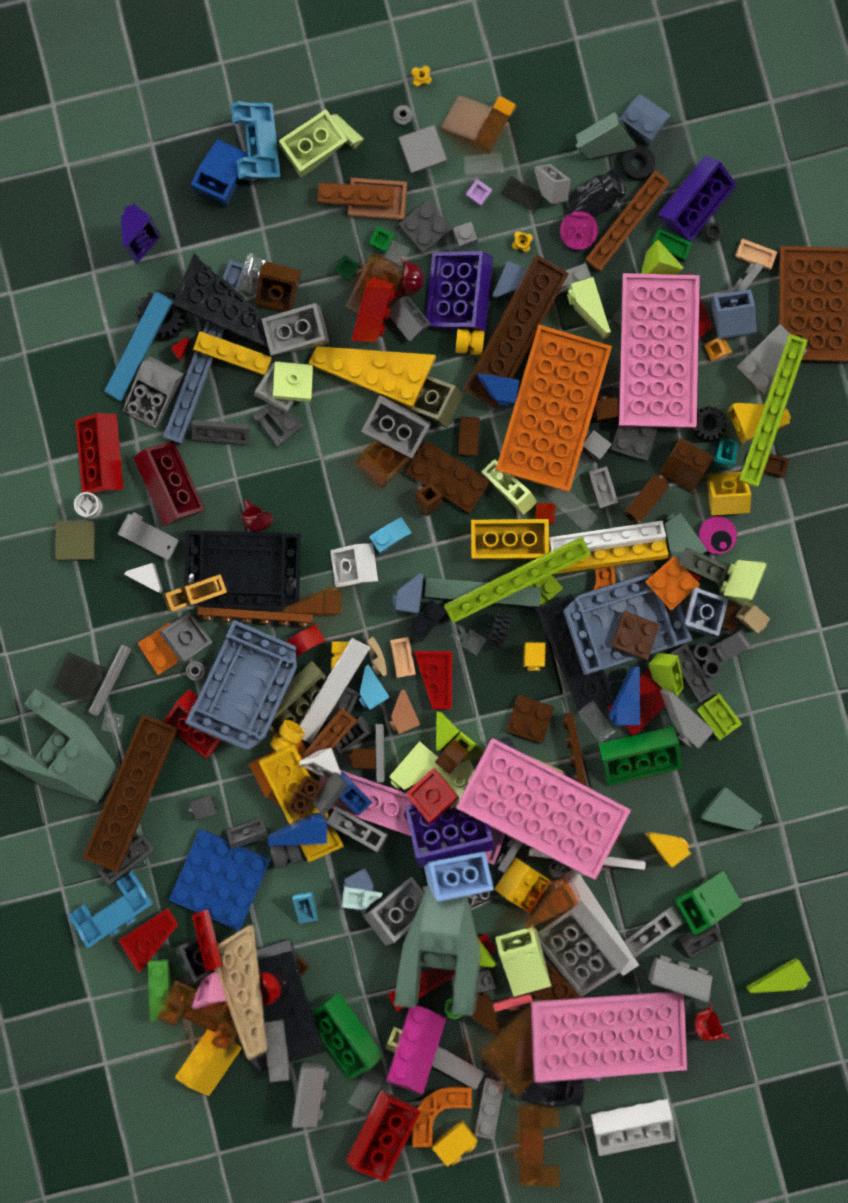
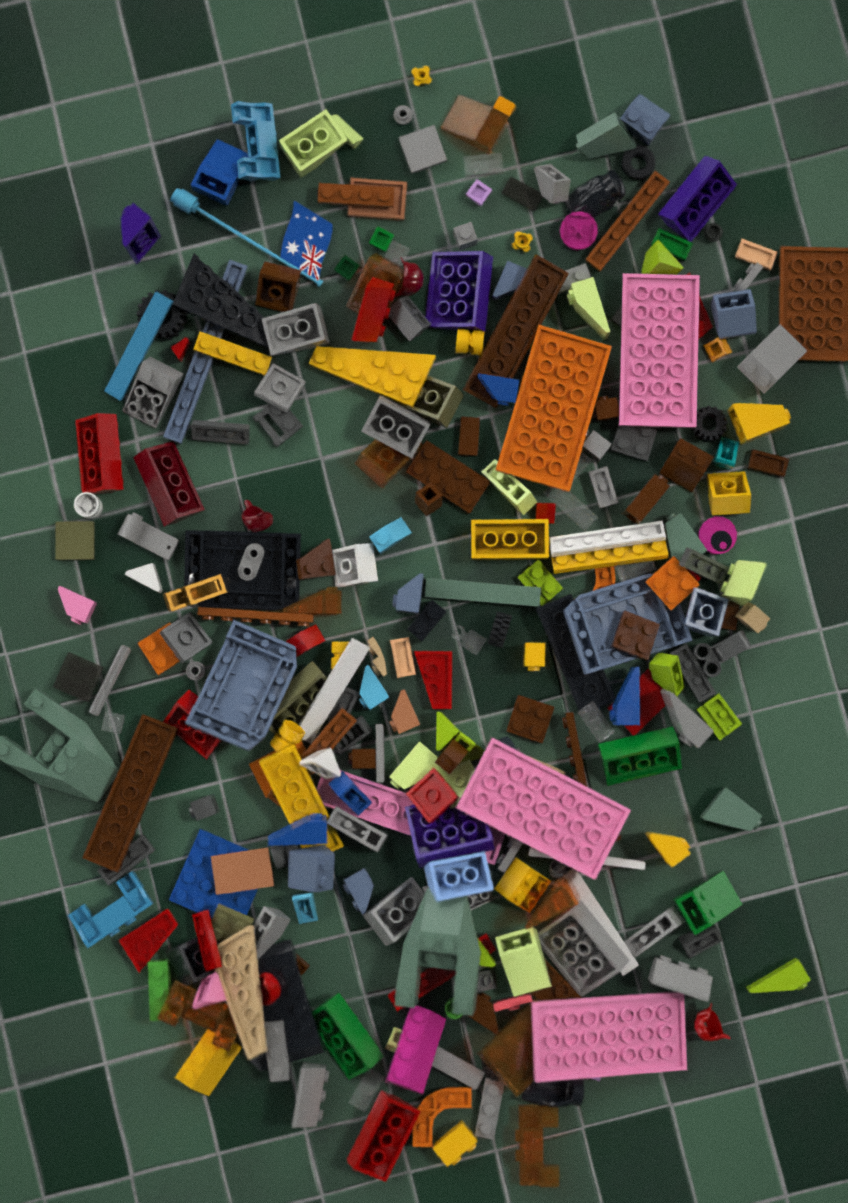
dark grey plate [226,817,268,849] -> none
clear plate [238,253,265,296] -> none
yellowish green plate [272,362,313,402] -> none
reddish brown slope [286,775,323,818] -> none
dark grey tile [312,772,348,815] -> none
light aqua slope [341,887,382,910] -> none
dark grey plate [399,200,452,254] -> none
lime plate [444,536,591,623] -> none
white slope [591,1099,675,1156] -> none
lime plate [739,334,808,487] -> none
none -> bright pink slope [58,586,97,625]
none -> flag [170,188,332,288]
none -> nougat tile [211,847,274,895]
none -> olive plate [211,904,254,943]
none -> light grey plate [238,543,265,581]
none -> light grey slope [253,906,291,960]
none -> sand blue slope [288,845,335,893]
none -> reddish brown wing [296,539,336,580]

